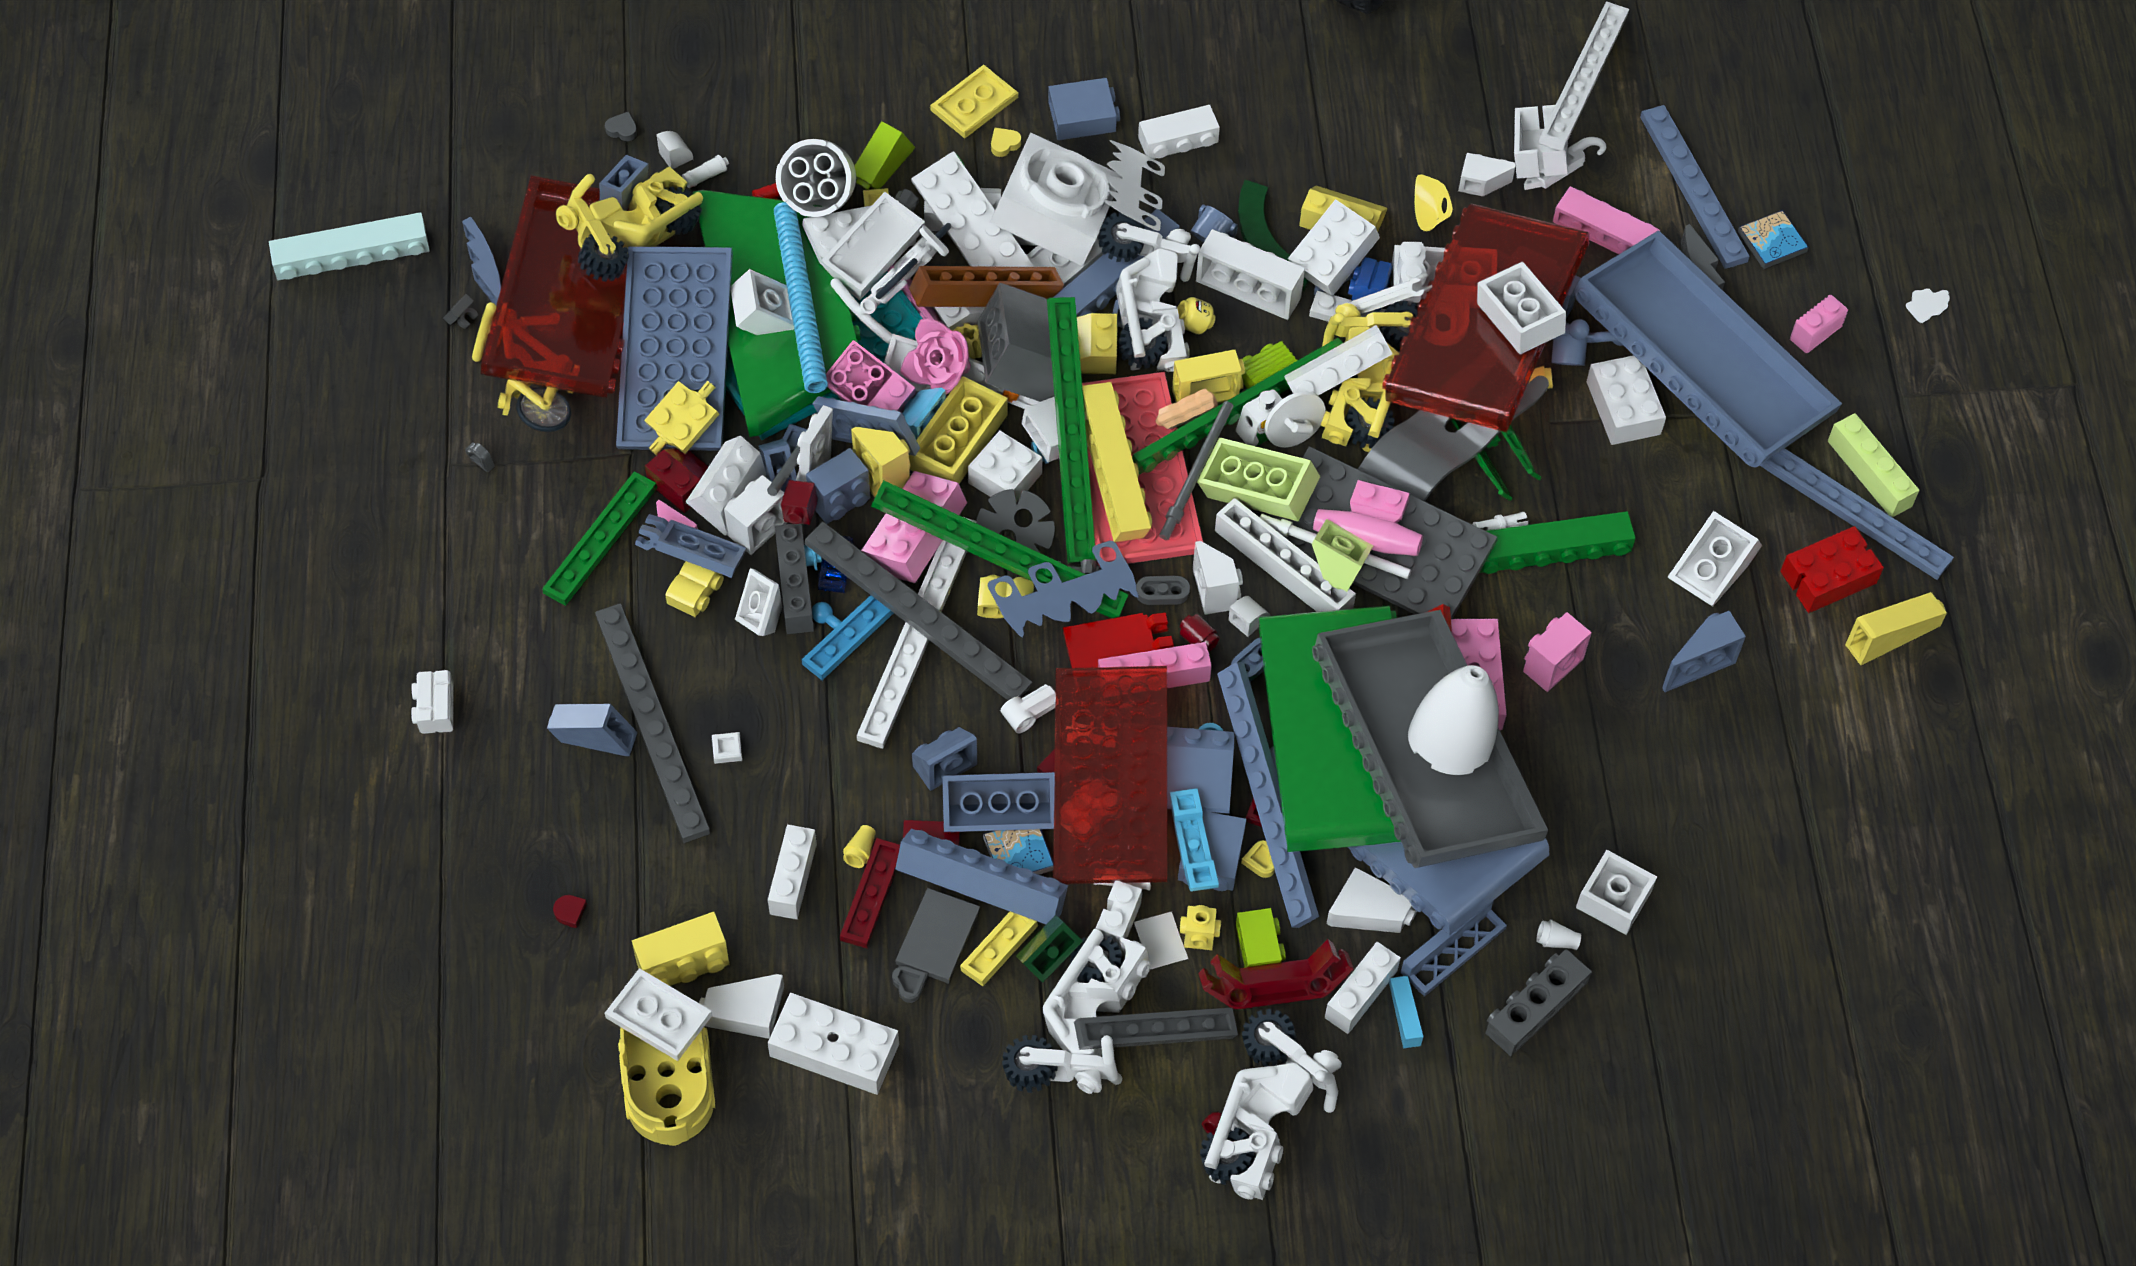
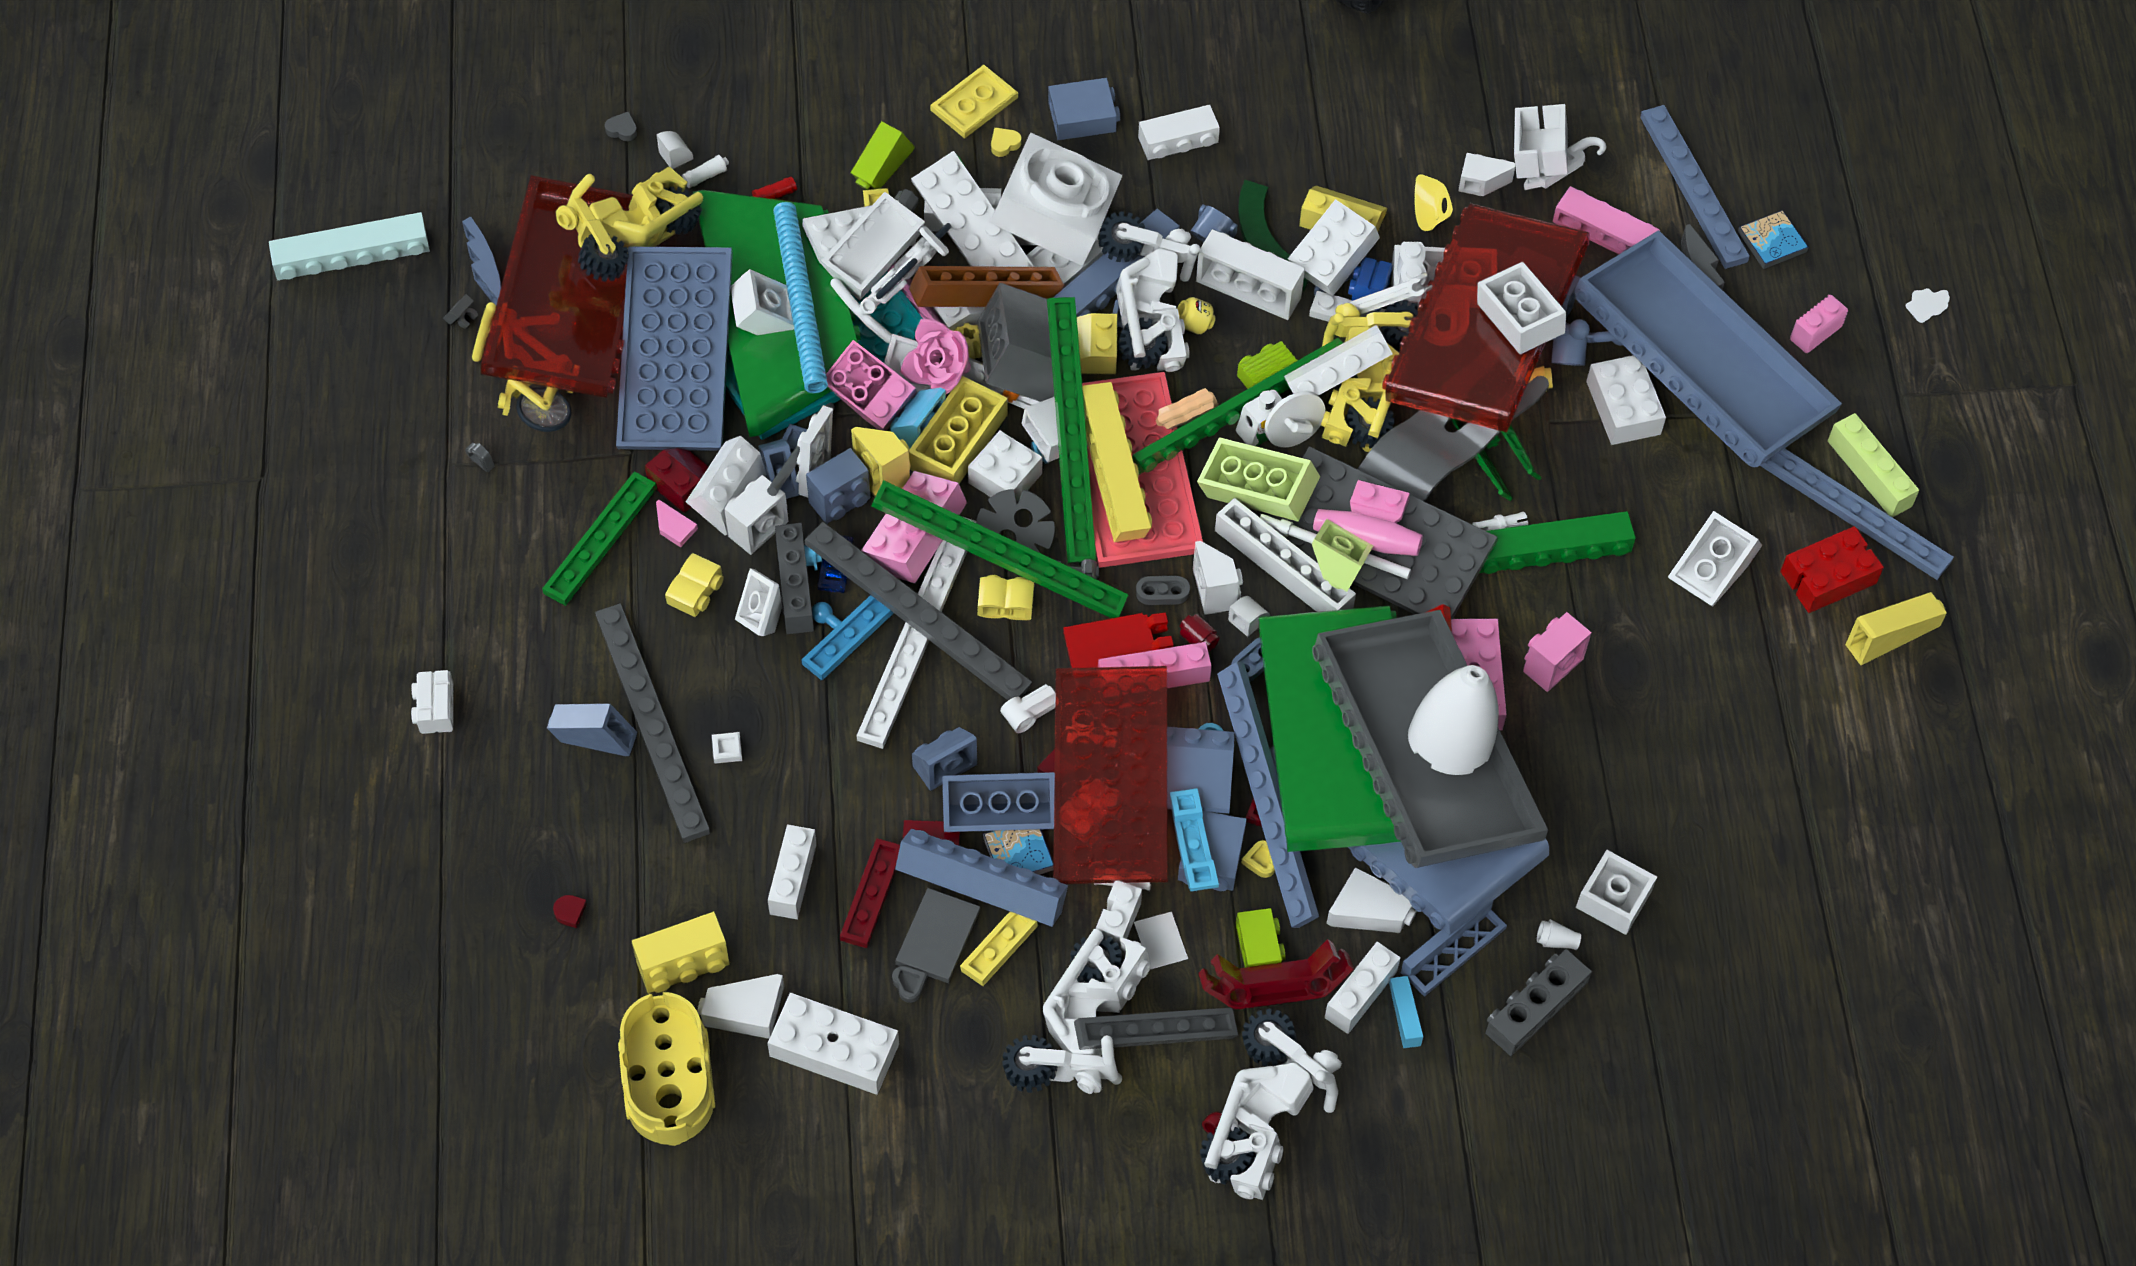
sand blue brick [599,155,648,211] -> none
white plate [605,968,712,1061] -> none
sand blue tile [635,514,746,578] -> none
light yellow plate [644,381,719,455] -> none
white cylinder [776,139,856,217] -> none
dark red brick [780,480,818,525] -> none
sand blue plate [813,396,920,456] -> none
light yellow cone [843,825,876,868] -> none
sand blue piece [988,541,1138,638] -> none
dark green brick [1016,915,1083,983] -> none
white piece [1103,140,1165,231] -> none
dark grey bar [1159,401,1233,540] -> none
light yellow window [1172,350,1245,404] -> none
light yellow brick [1180,905,1221,950] -> none
white plate [1539,2,1629,151] -> none
sand blue slope [1662,611,1746,692] -> none

